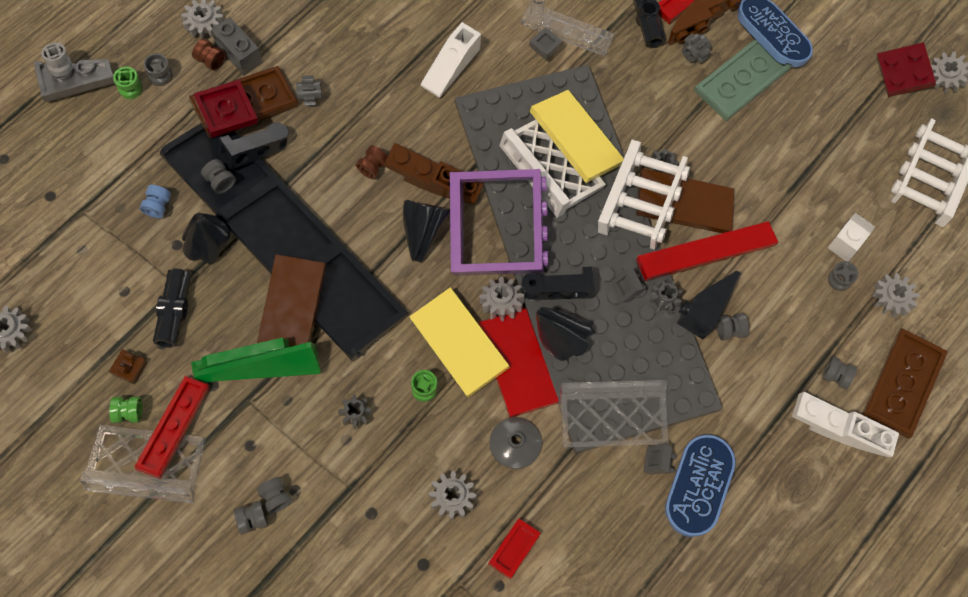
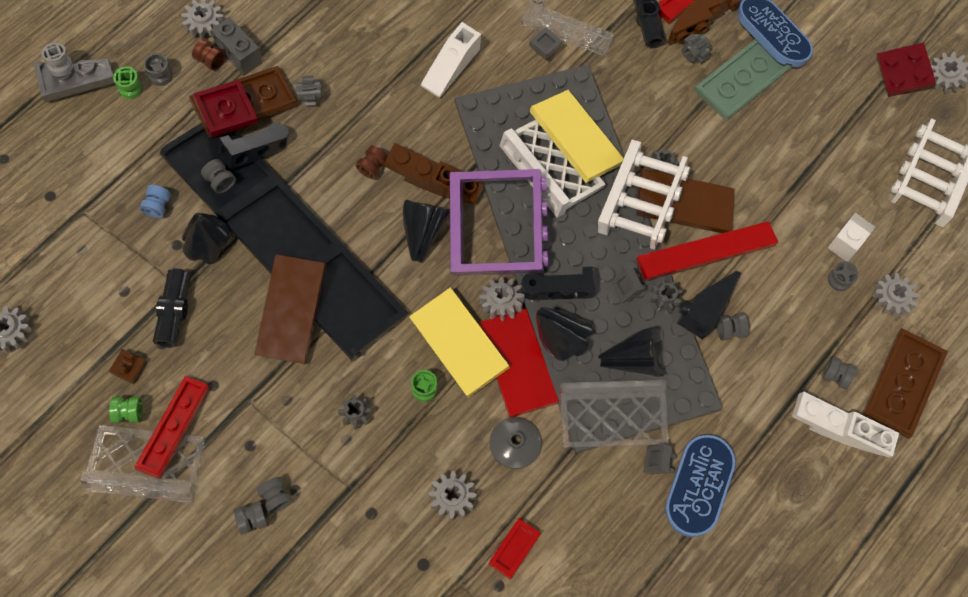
green wedge [191,338,321,382] -> none
none -> black hat [598,327,664,377]

